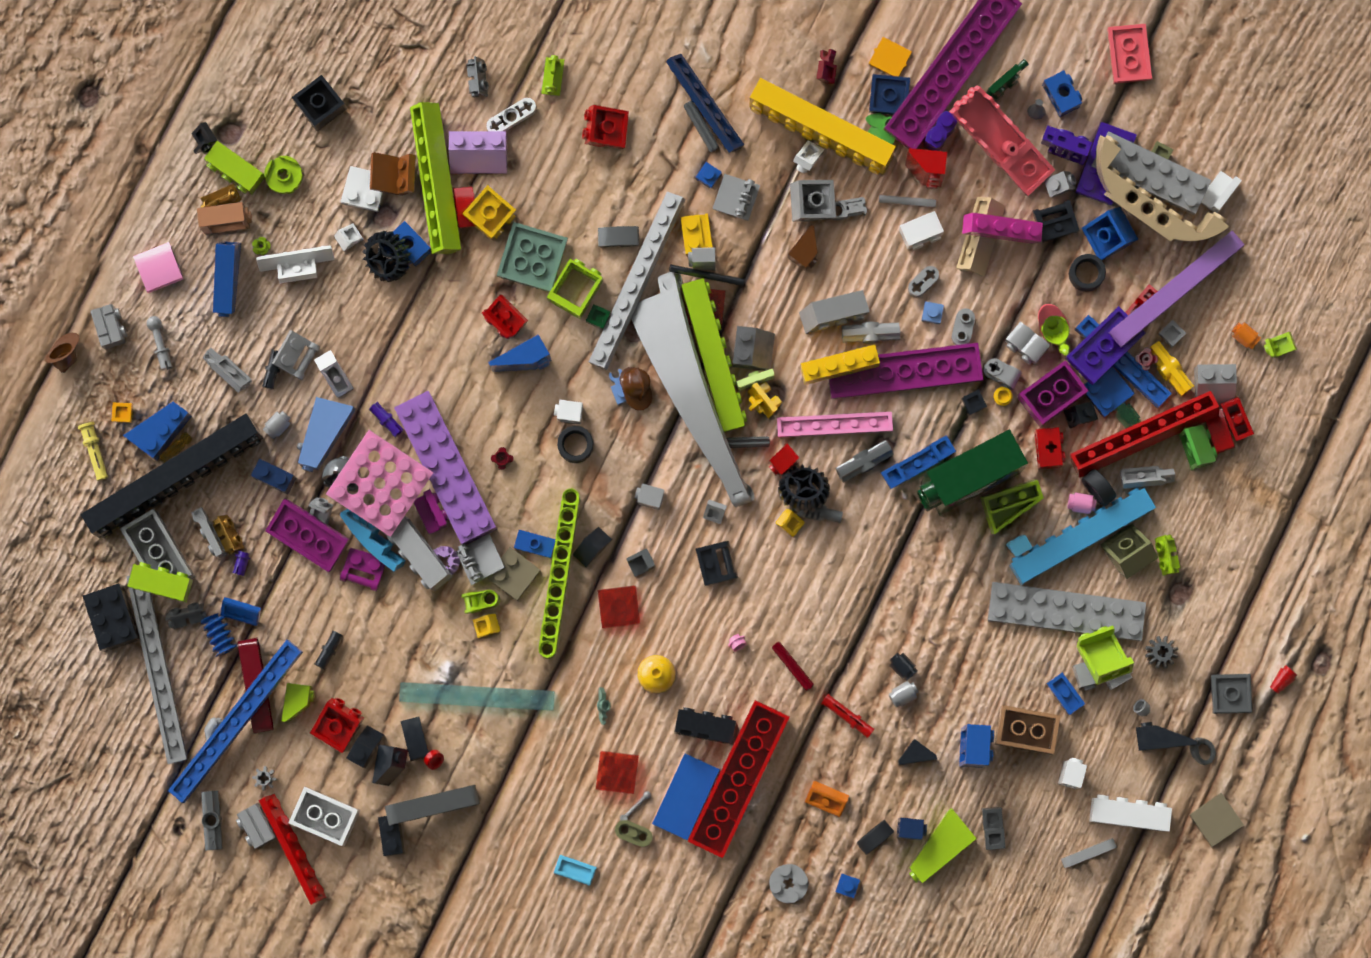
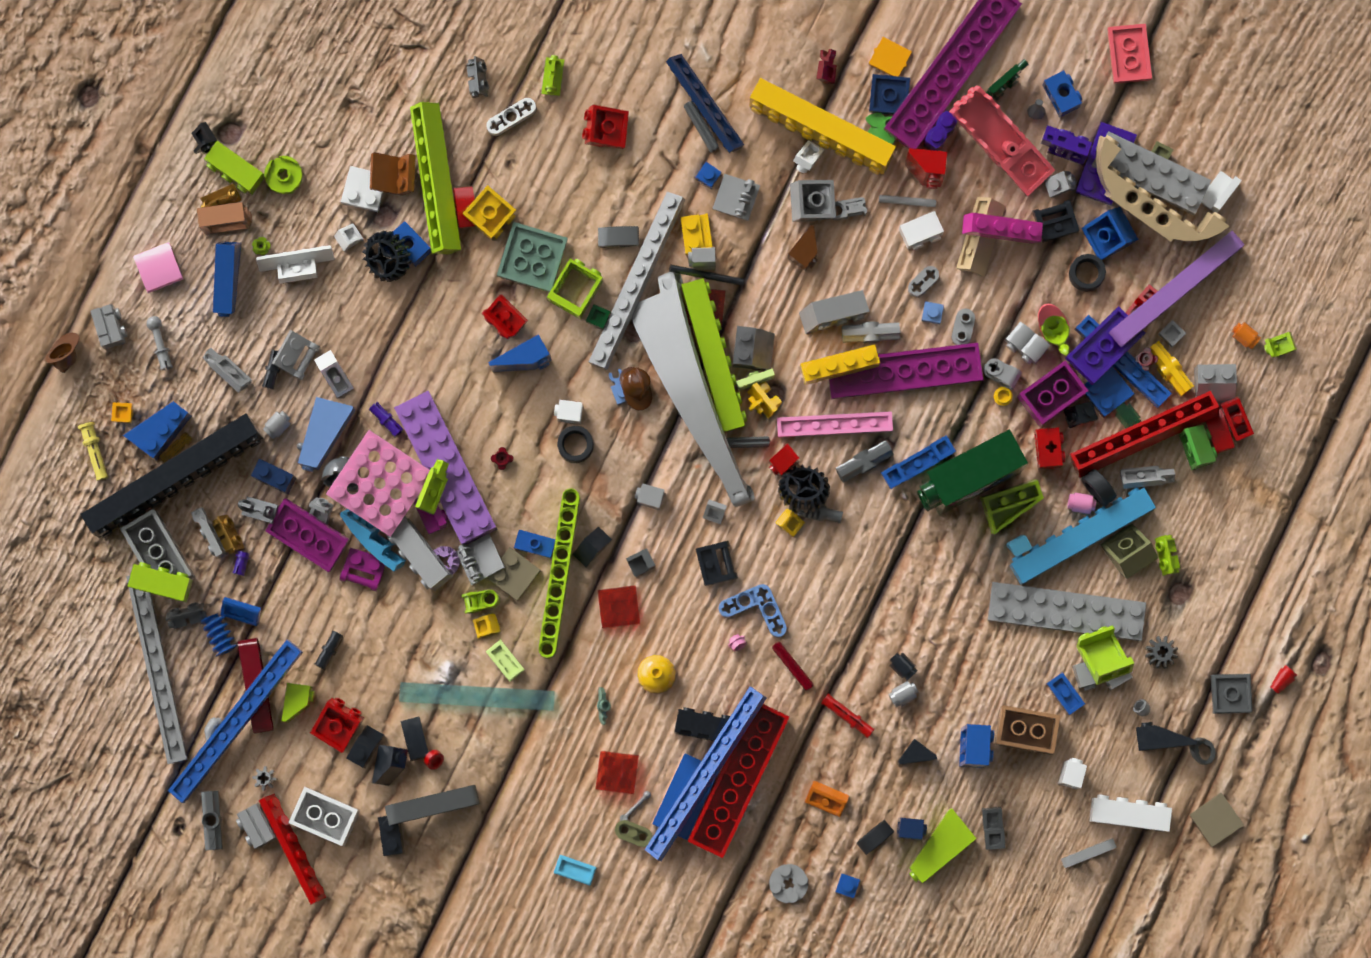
black brick [83,583,140,652] -> none
black brick [292,75,347,132] -> none
lavender slope [449,131,507,174] -> none
black plate [961,389,987,416] -> none
none -> dark grey hinge [238,496,279,524]
none -> lime hinge [415,459,449,514]
none -> yellowish green plate [486,640,525,682]
none -> plate [645,686,767,862]
none -> medium blue beam [718,584,787,638]

